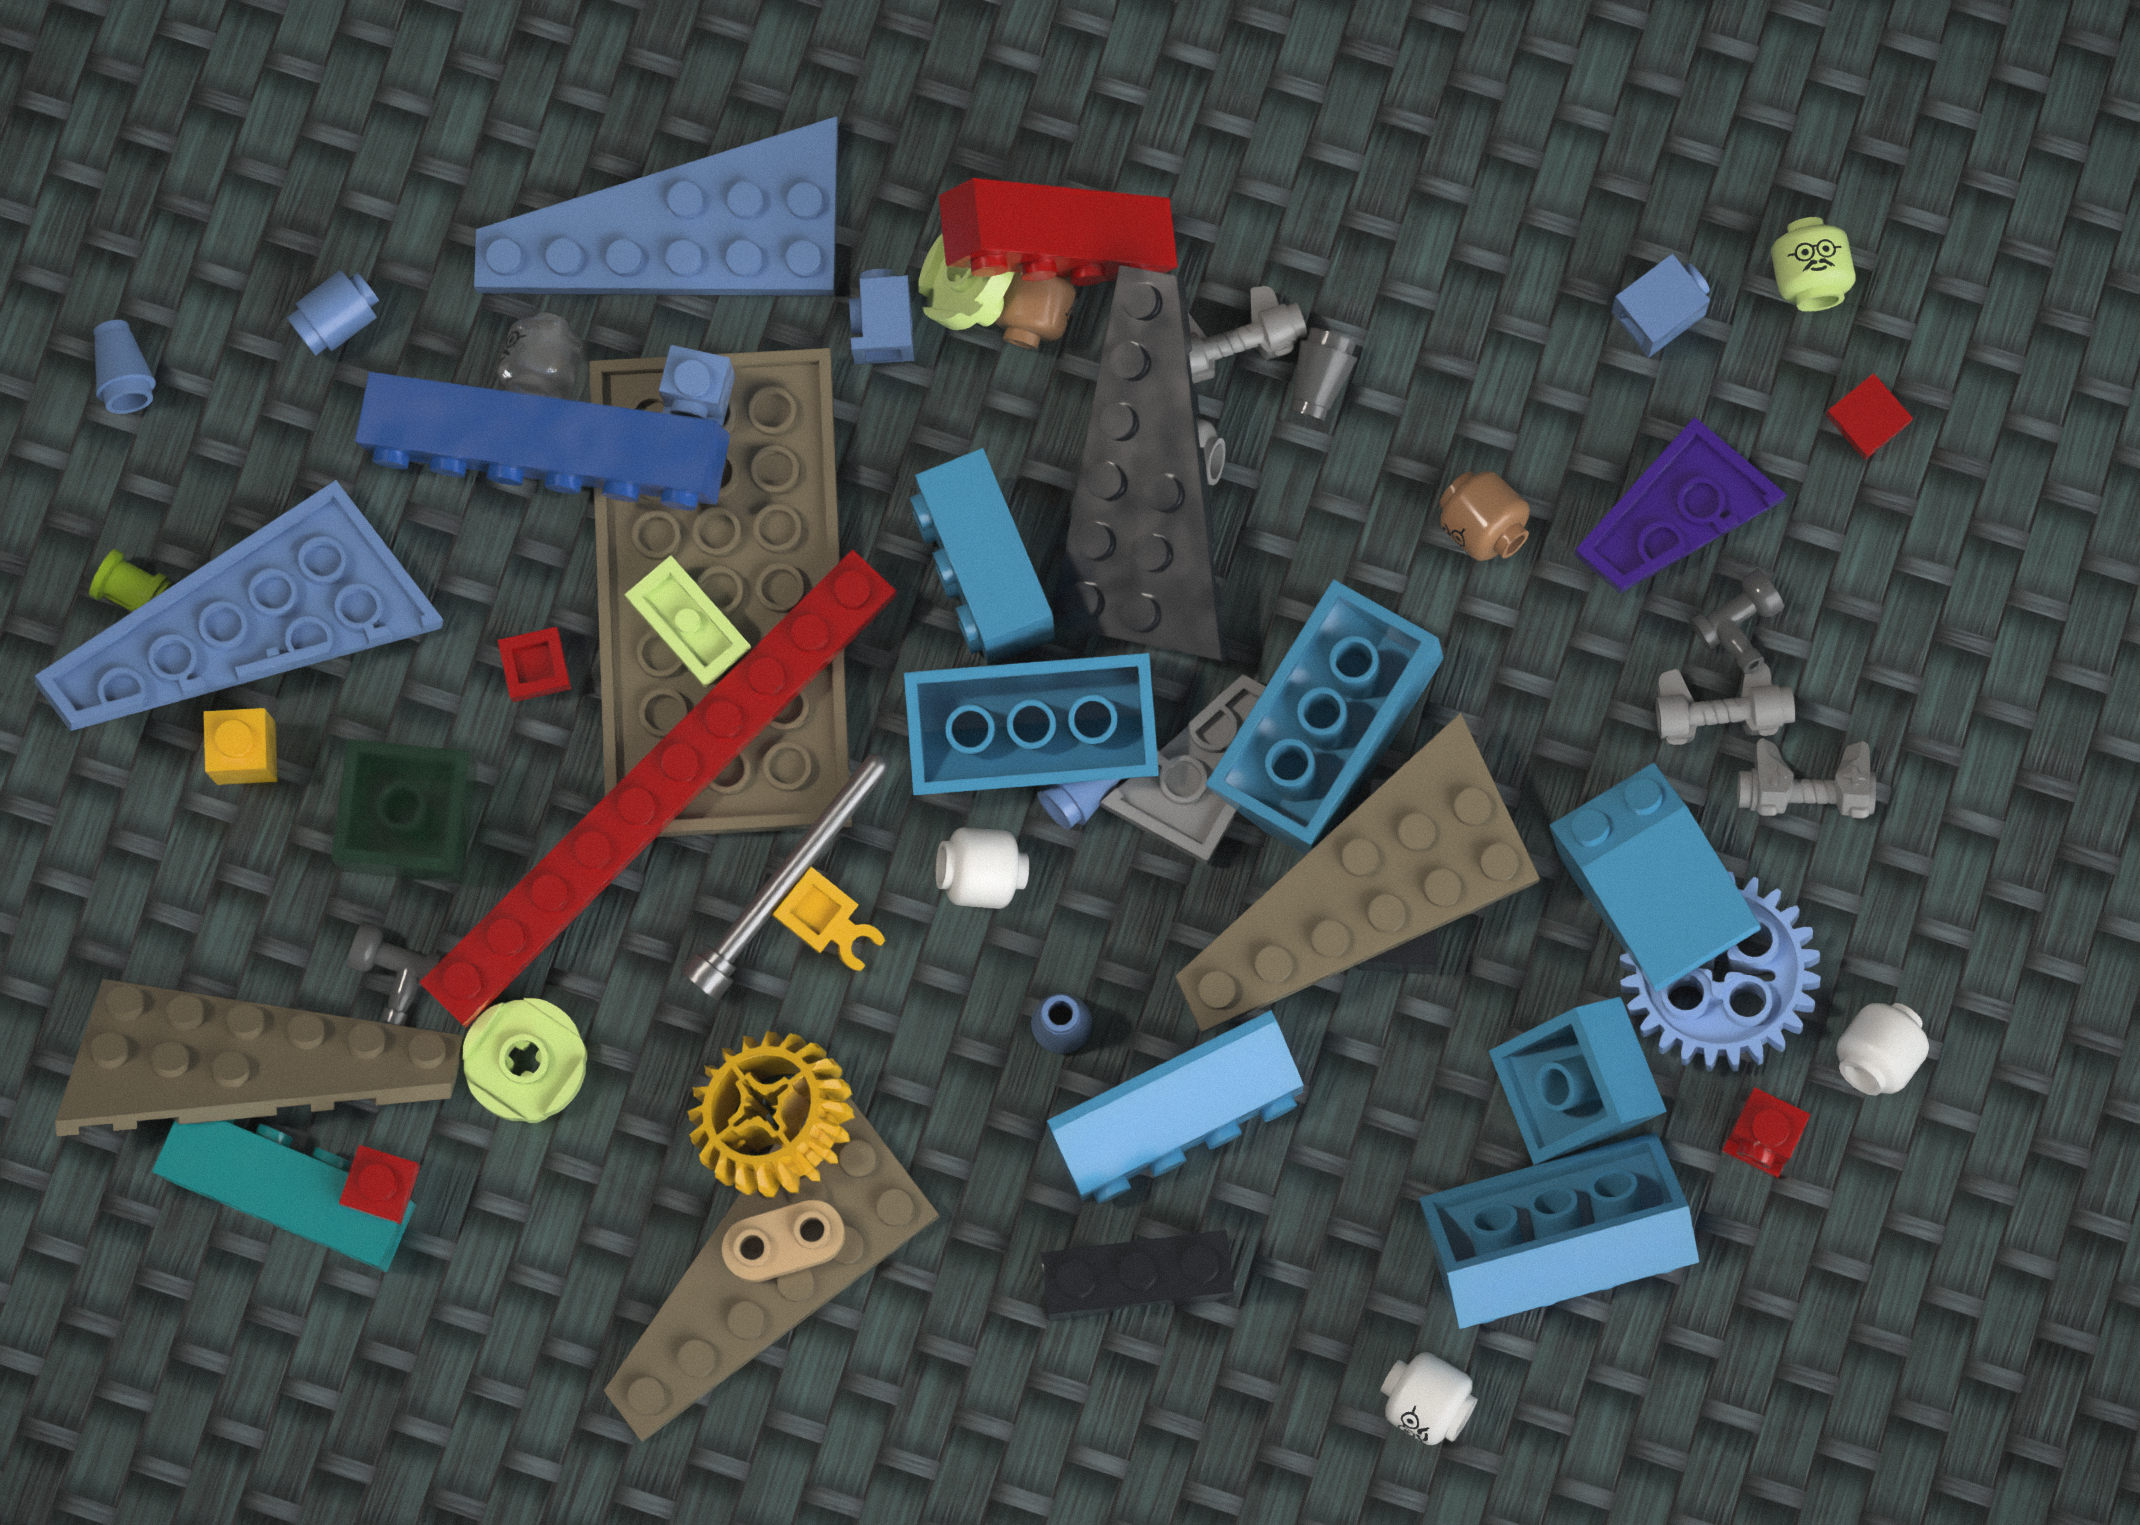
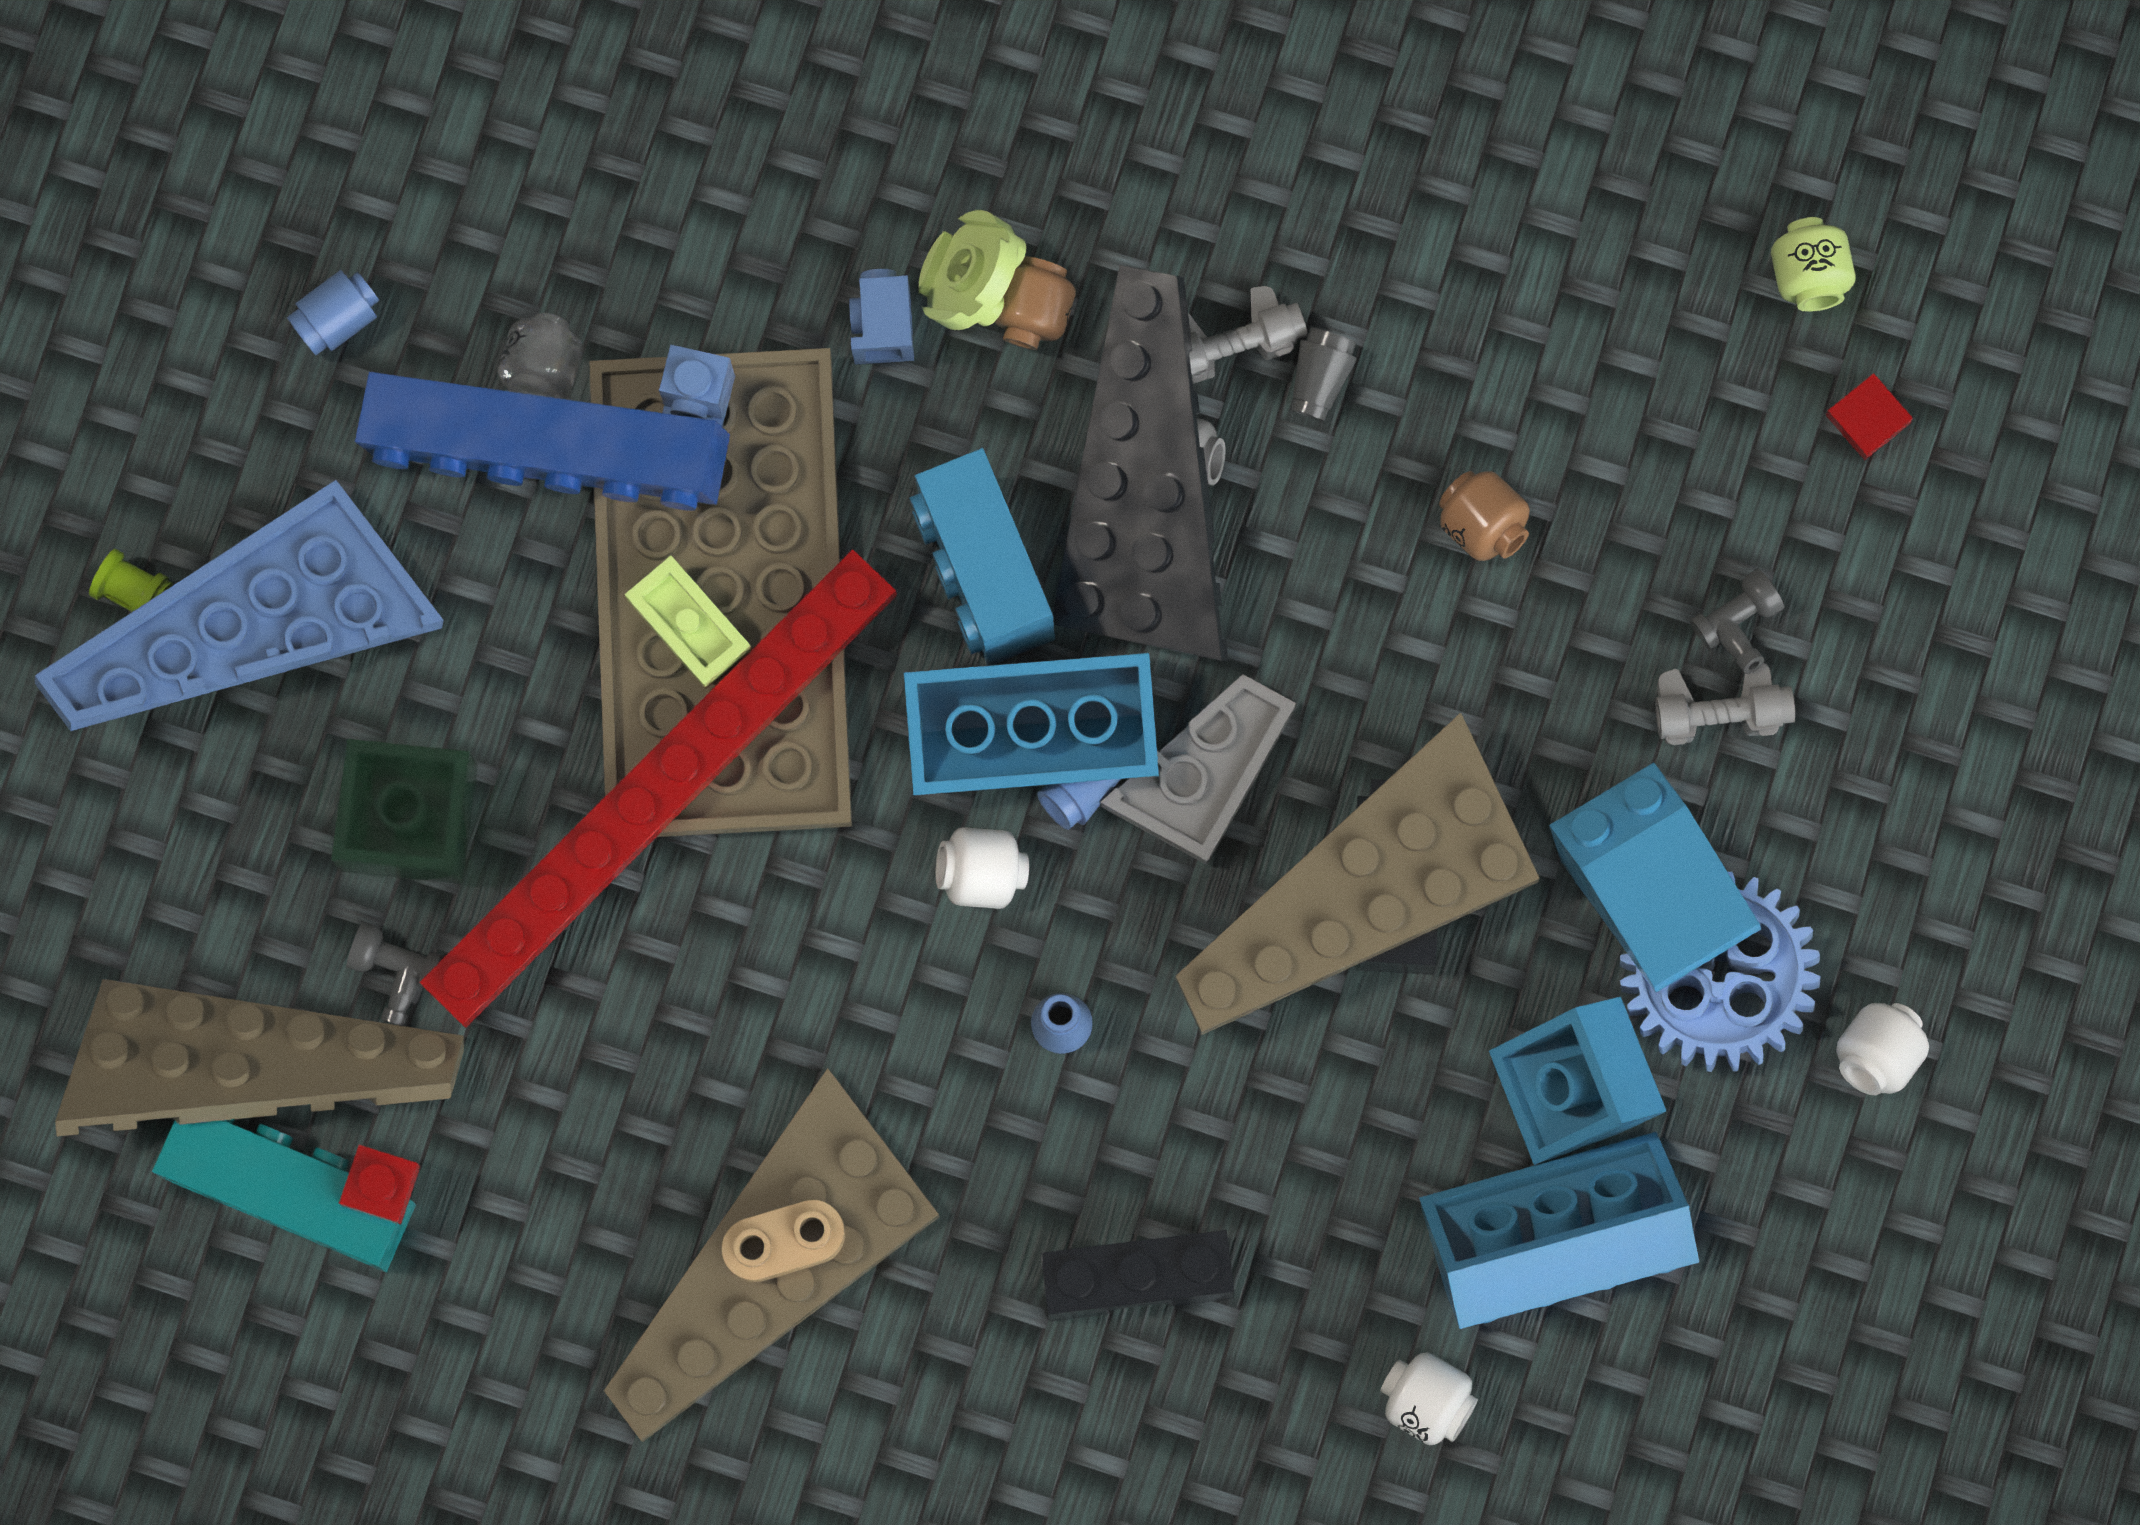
medium blue cone [93,320,156,414] -> none
yellow brick [204,708,277,785] -> none
yellowish green plate [463,998,587,1123] -> none
medium blue wing [474,116,838,296] -> none
red plate [498,627,572,703] -> none
flat silver piece [680,753,889,1000] -> none
yellow gear [687,1030,855,1199] -> none
yellow plate [772,867,885,971] -> none
red brick [938,178,1178,286] -> none
slope [1047,1010,1304,1204] -> none
dark azure slope [1205,579,1444,856] -> none
dark purple wing [1574,417,1787,594] -> none
medium blue brick [1611,253,1710,358] -> none
red brick [1721,1087,1811,1178] -> none
light grey piece [1737,738,1876,818] -> none

